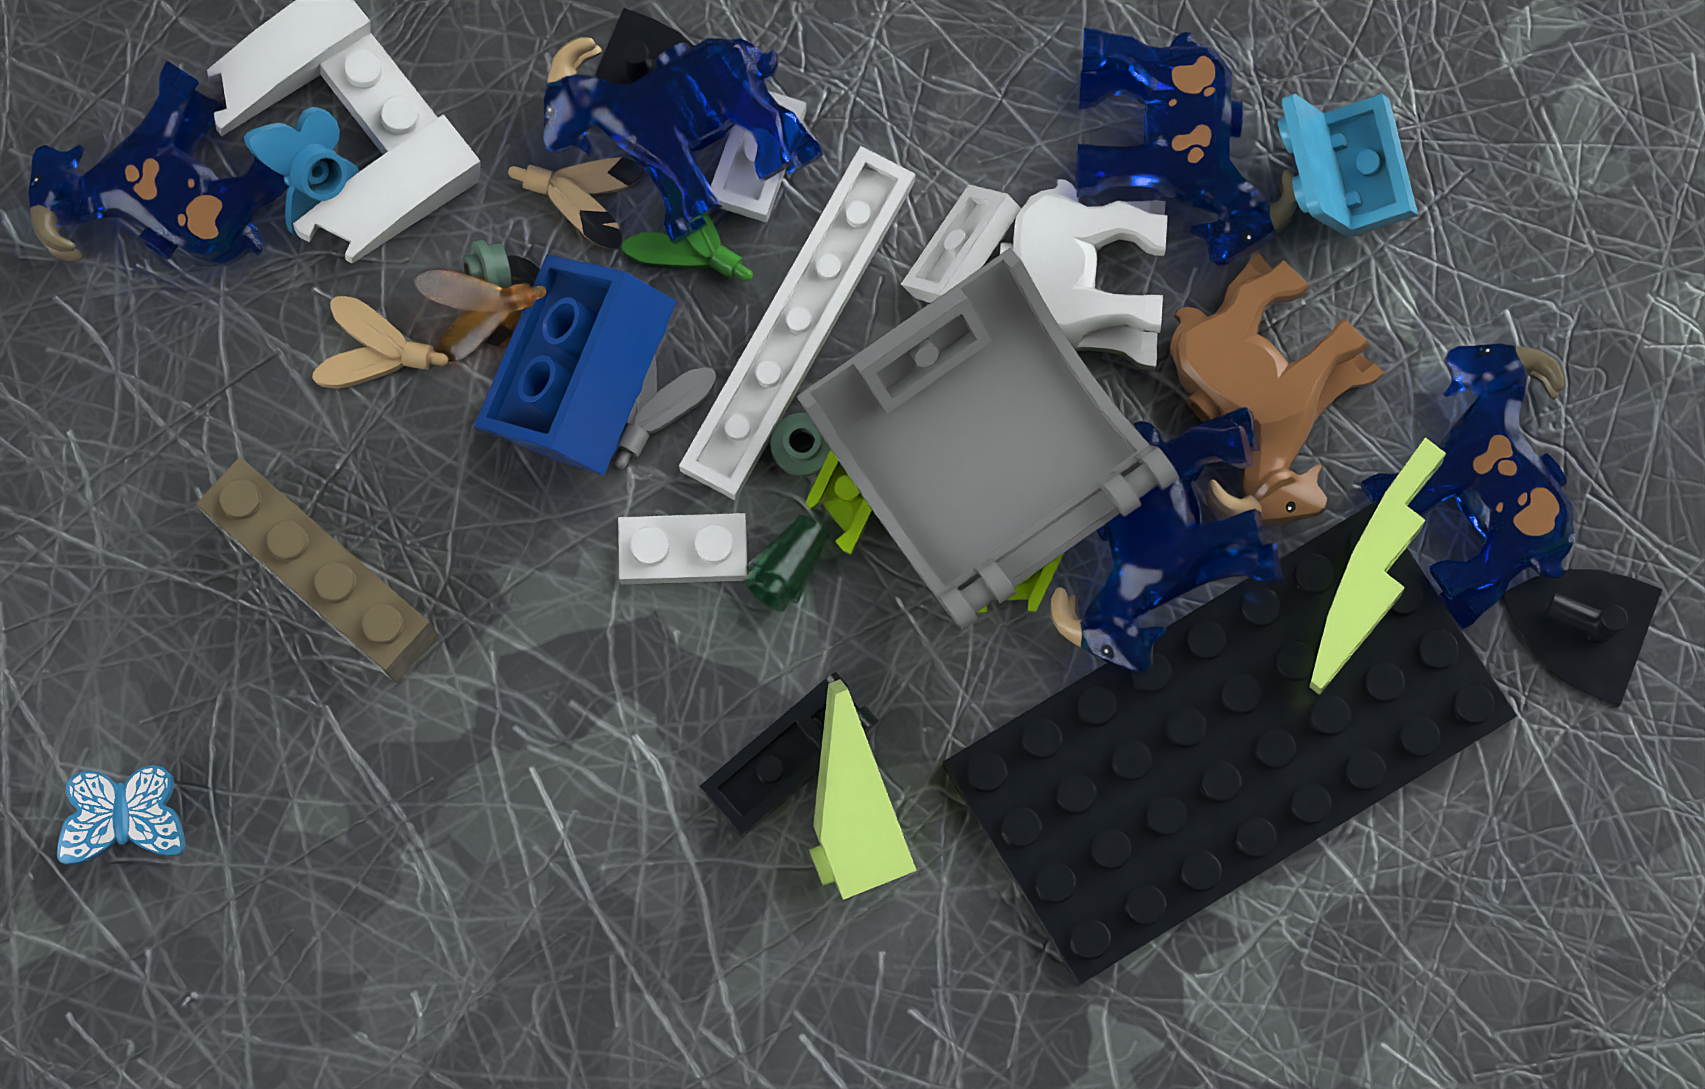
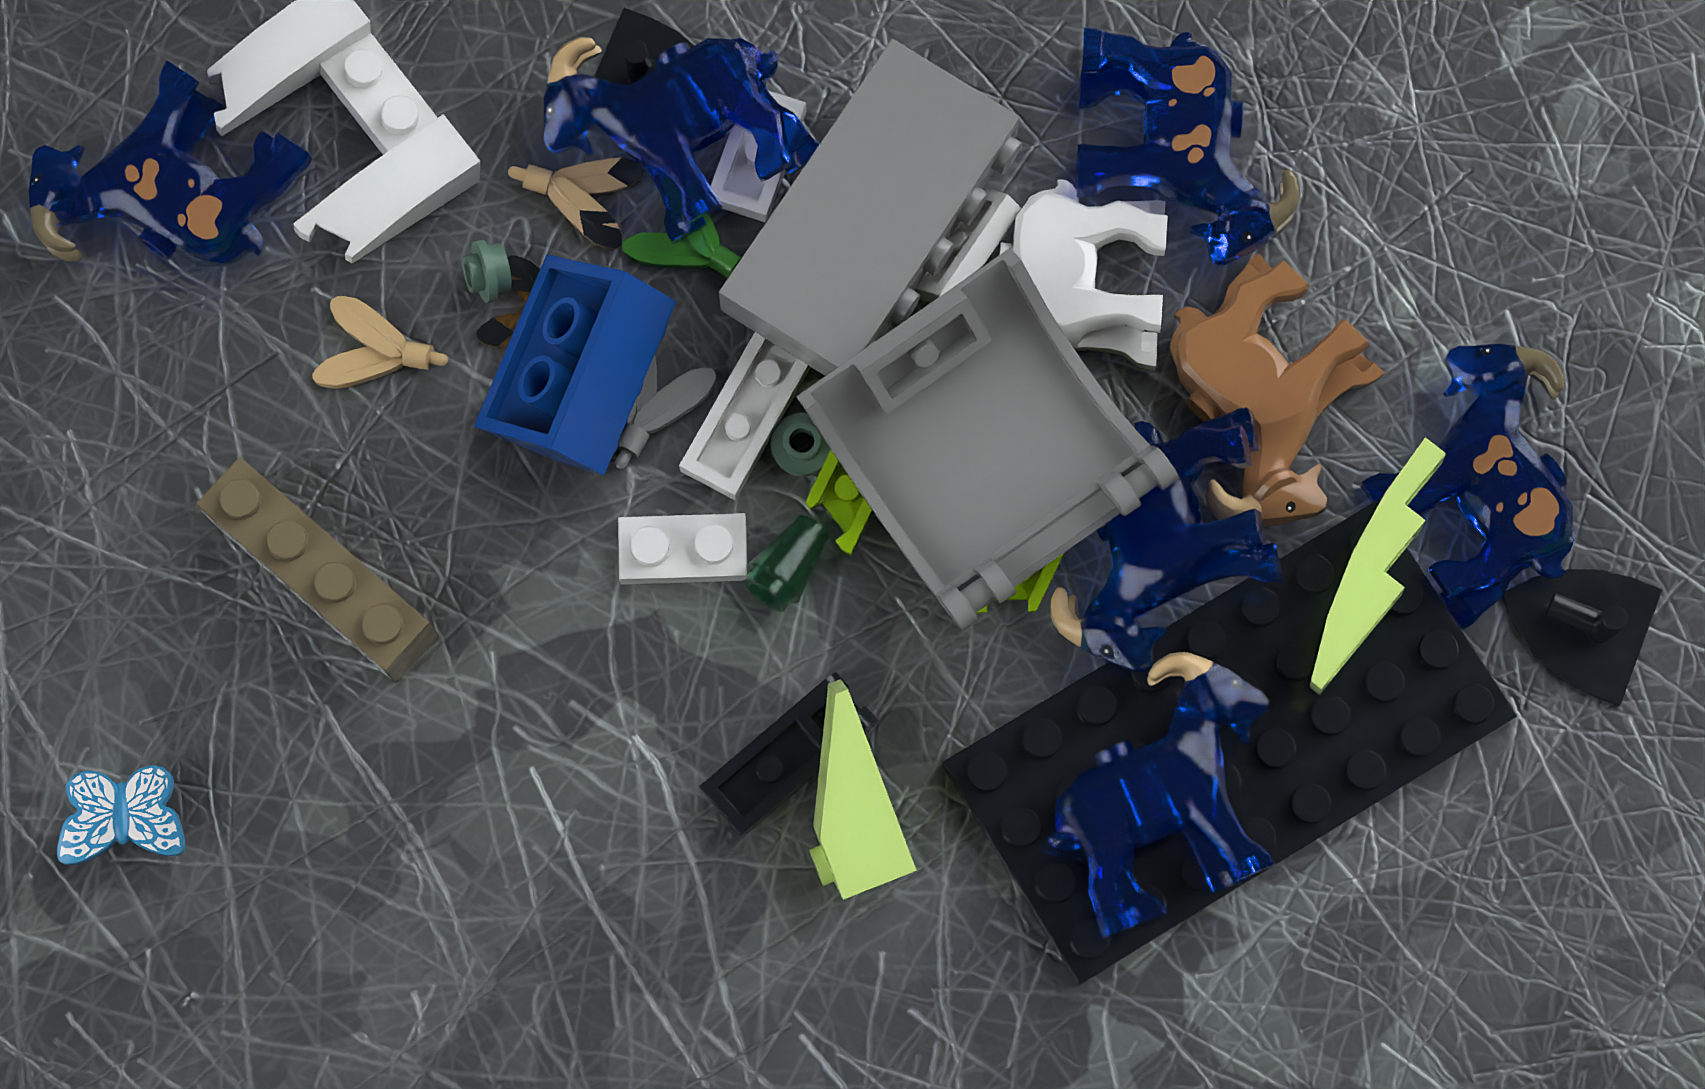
dark azure animal [244,106,360,236] -> none
clear orange piece [414,268,546,362] -> none
medium azure bracket [1278,94,1418,238] -> none
none -> light grey brick [719,38,1022,376]
none -> clear blue animal [1047,652,1275,939]

